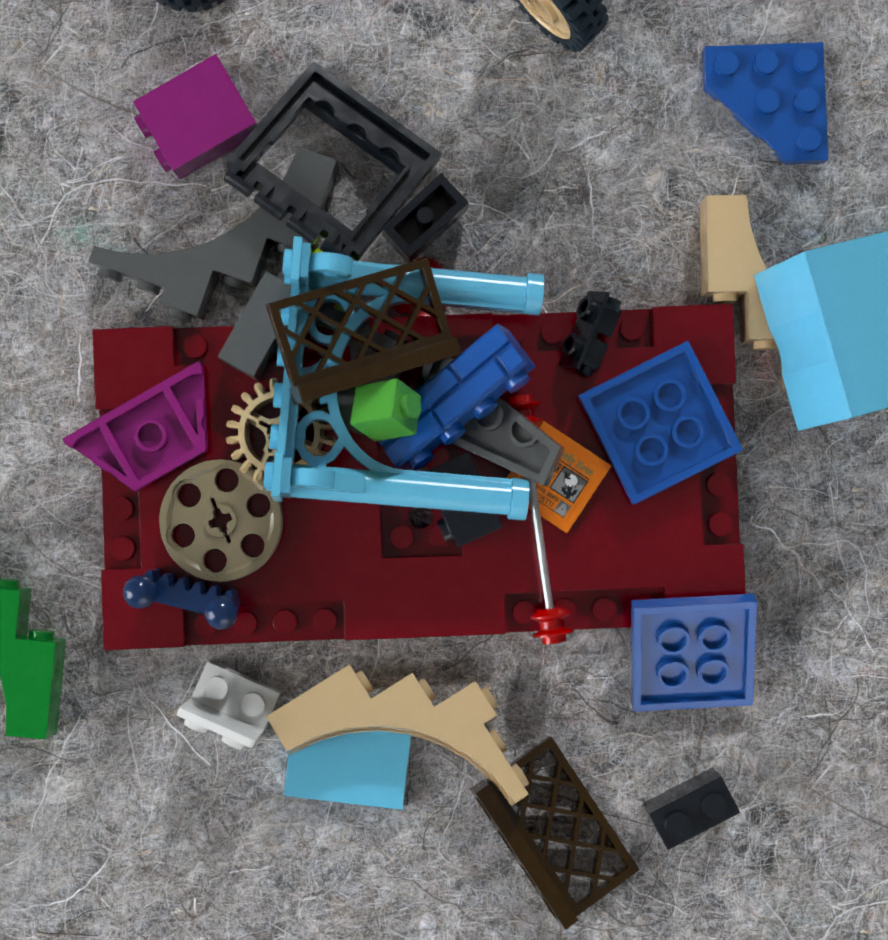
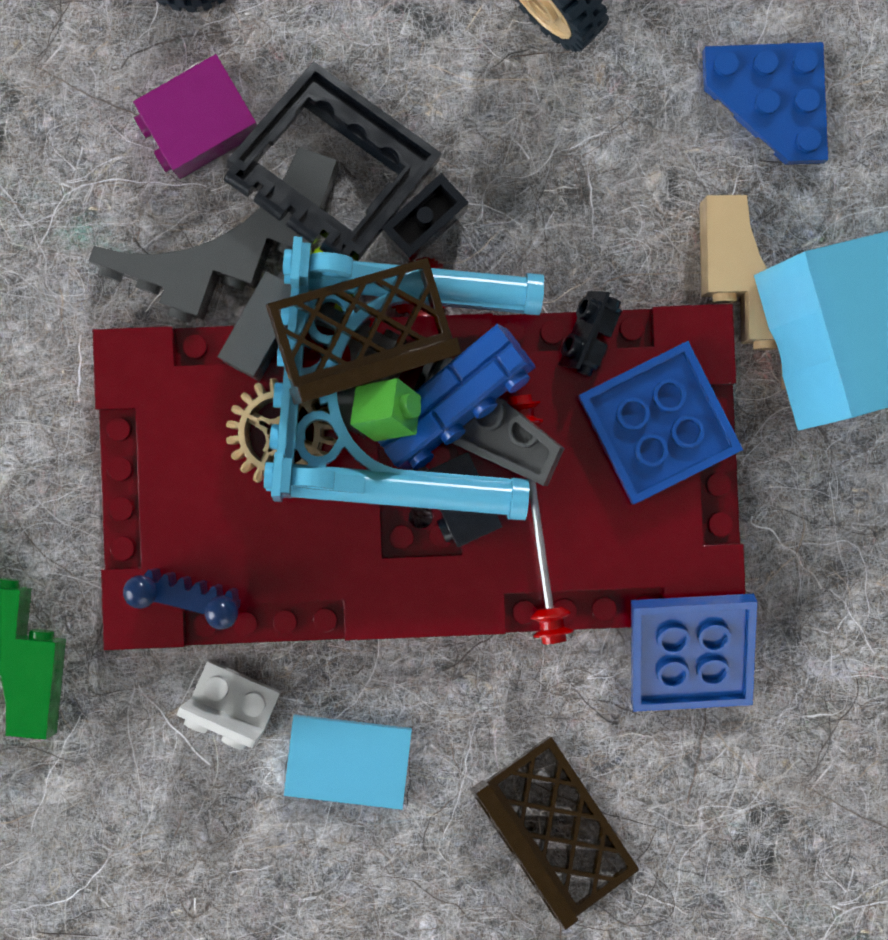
magenta wing [62,361,208,491] -> none
dark tan wedge [159,459,283,582] -> none
tan arch [266,664,529,807] -> none
orange tile [506,421,612,533] -> none
black brick [642,767,740,850] -> none

